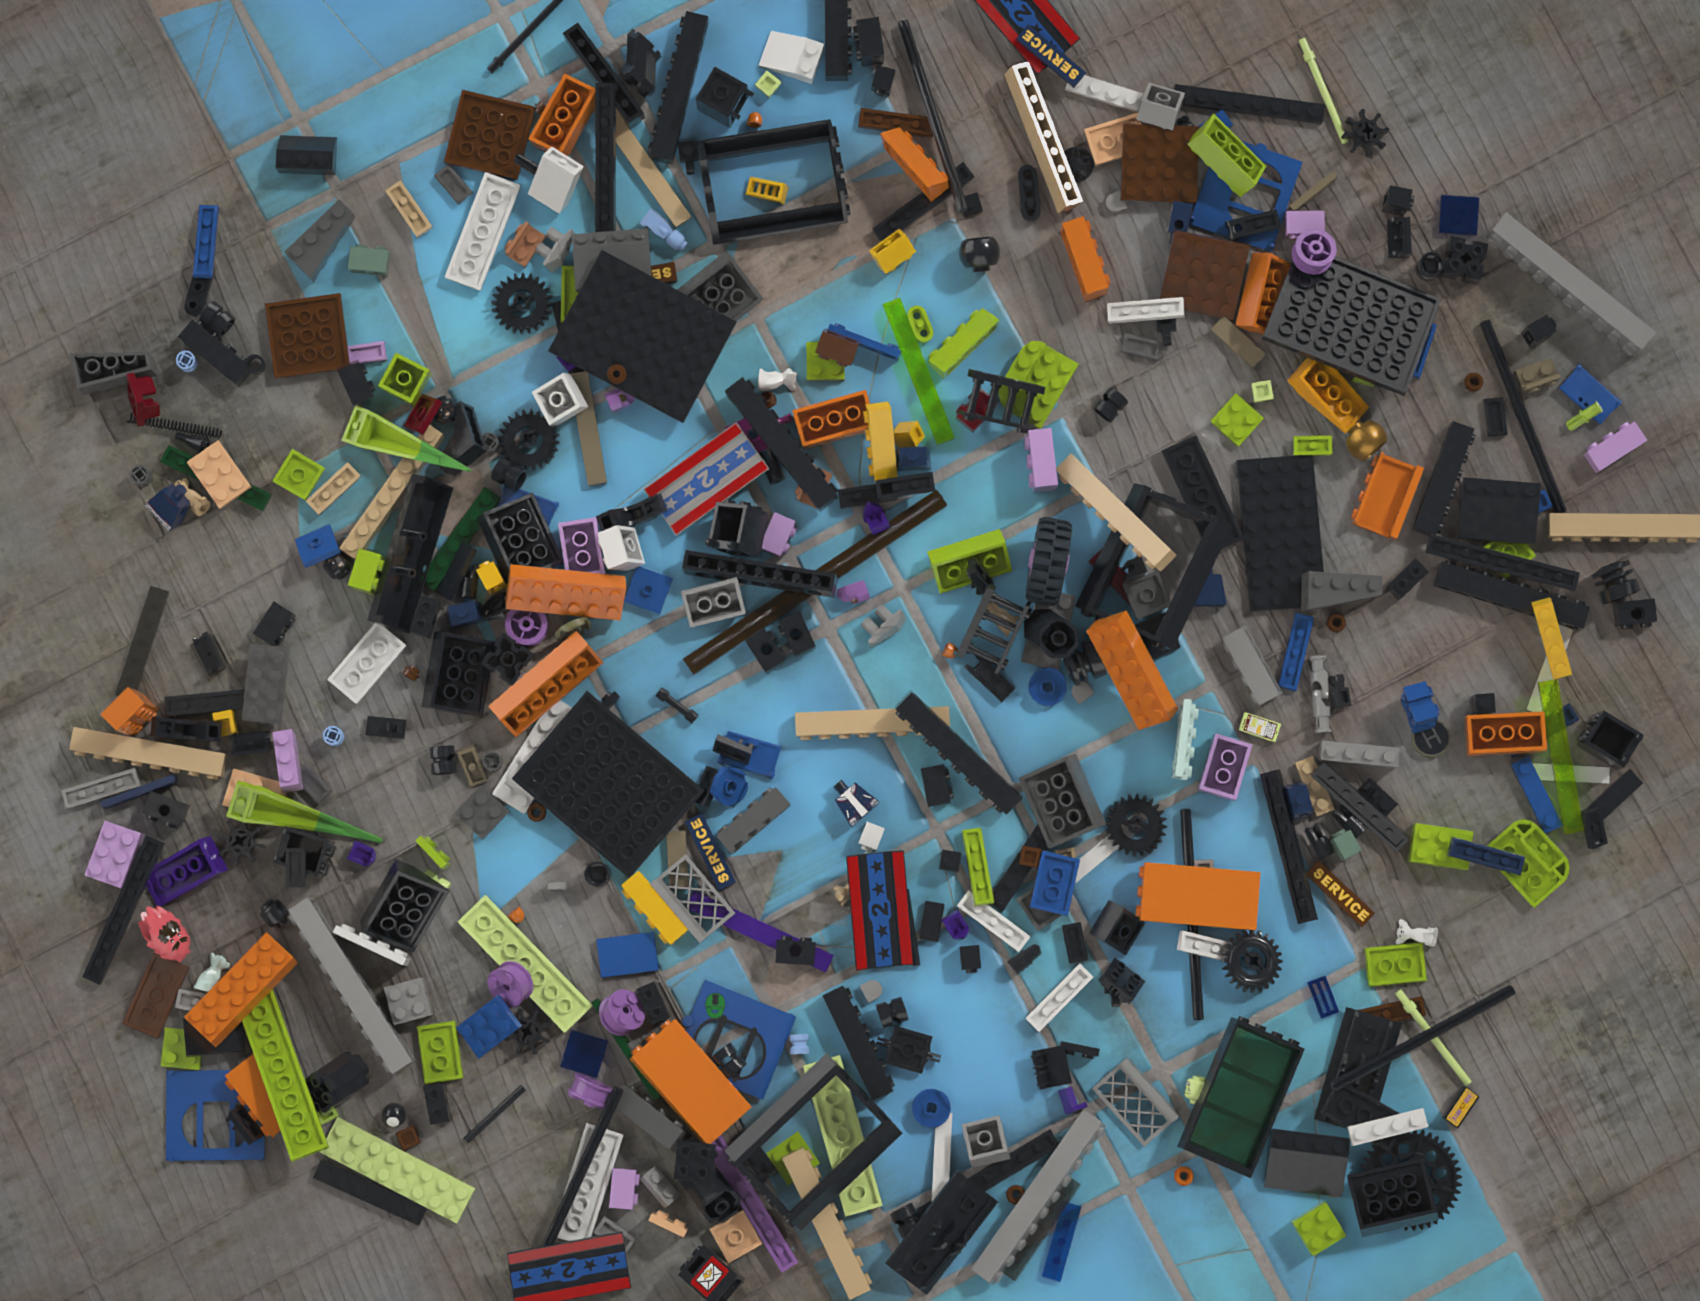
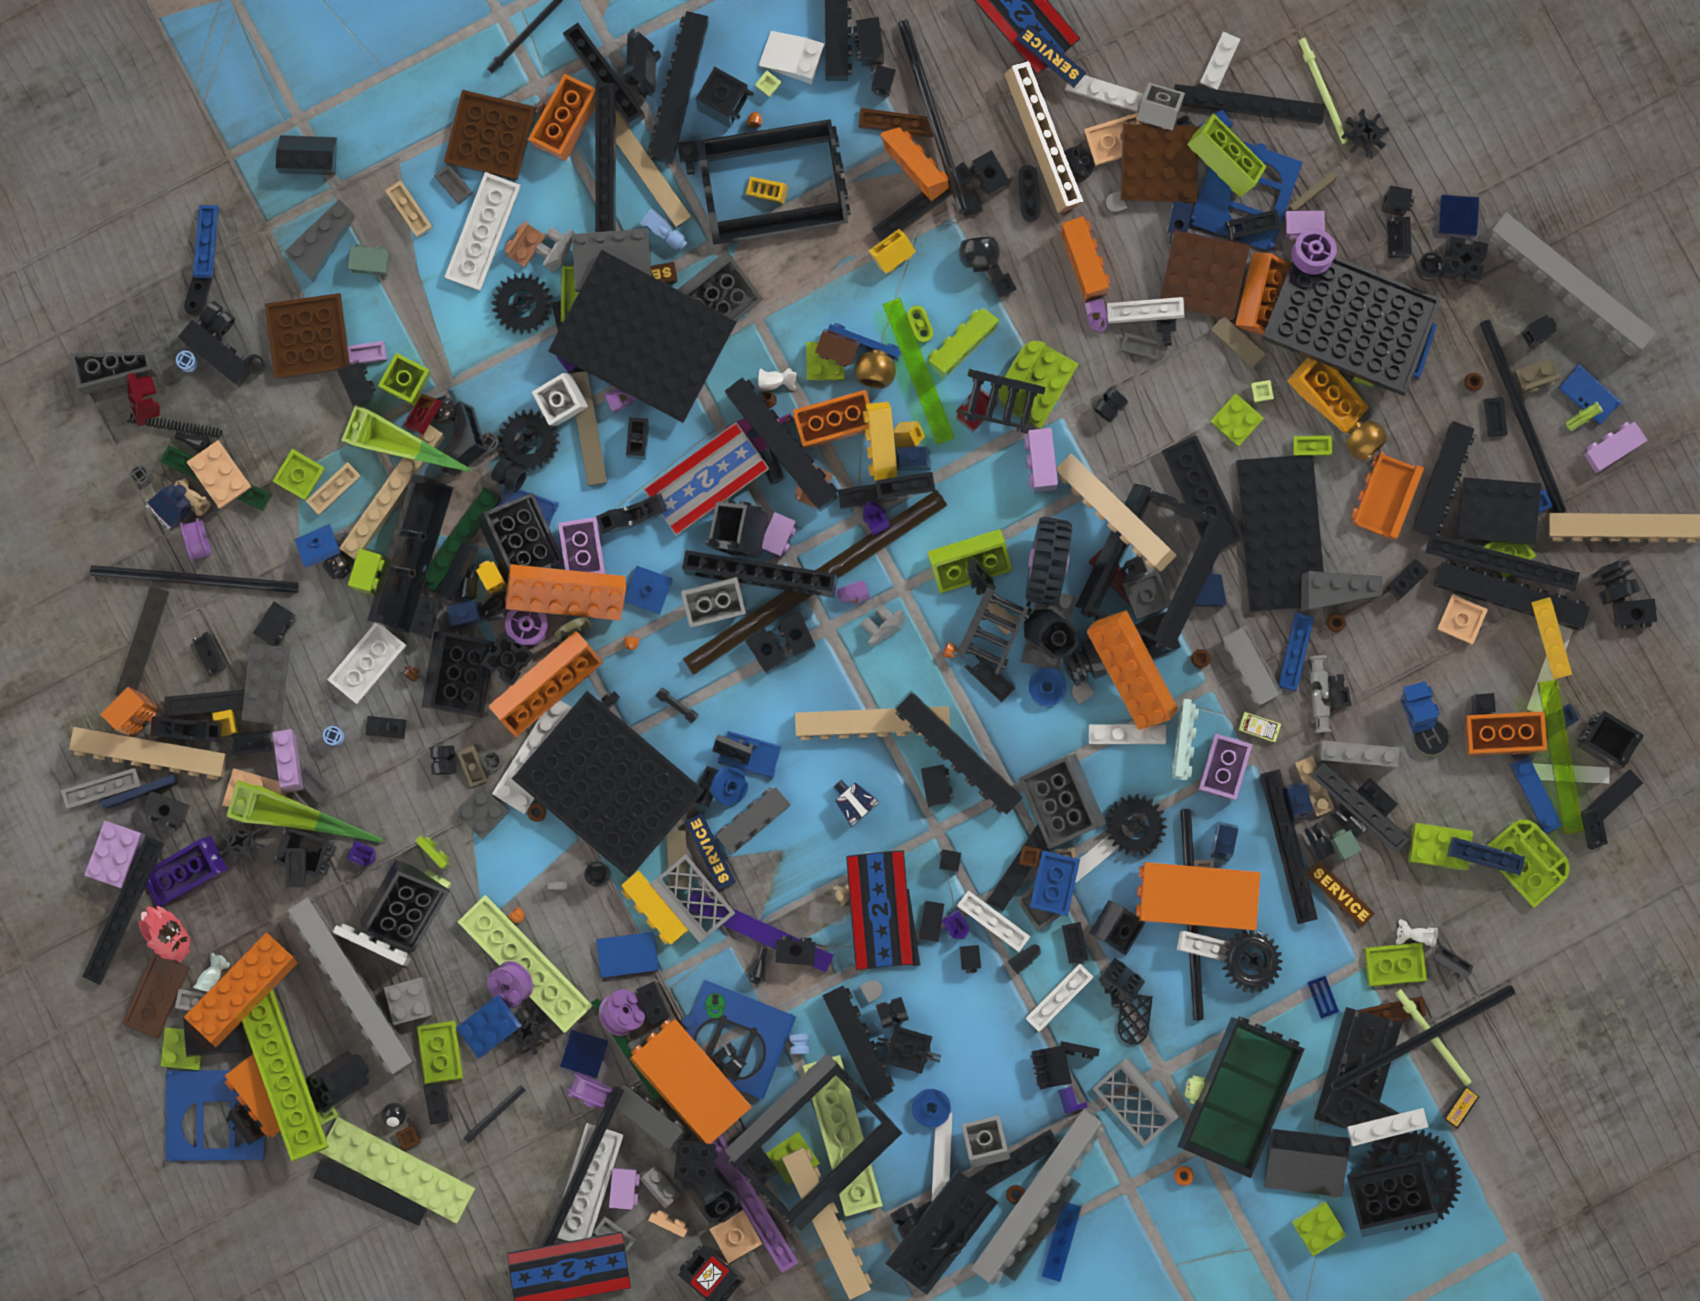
black head [260,898,289,928] -> none
white piece [514,147,584,214] -> none
white brick [598,525,645,571] -> none
reddish brown plate [607,364,627,384] -> none
white brick [859,822,885,853] -> none
lime tile [962,828,994,907] -> none
none -> black axle [90,565,299,593]
none -> medium lavender wheel [180,518,212,563]
none -> orange hinge [624,637,640,651]
none -> black brick [626,417,649,460]
none -> black cone [746,947,768,984]
none -> pearl gold wheel [855,350,896,389]
none -> black brick [970,150,1011,197]
none -> black plate [990,264,1017,298]
none -> medium lavender rock [1084,299,1108,332]
none -> white plate [1089,725,1166,744]
none -> black window [1117,994,1153,1045]
none -> reddish brown plate [1191,649,1210,669]
none -> white plate [1200,32,1240,90]
none -> dark blue torso [1210,821,1239,861]
none -> black plate [1434,945,1473,982]
none -> light nougat plate [1437,594,1488,645]

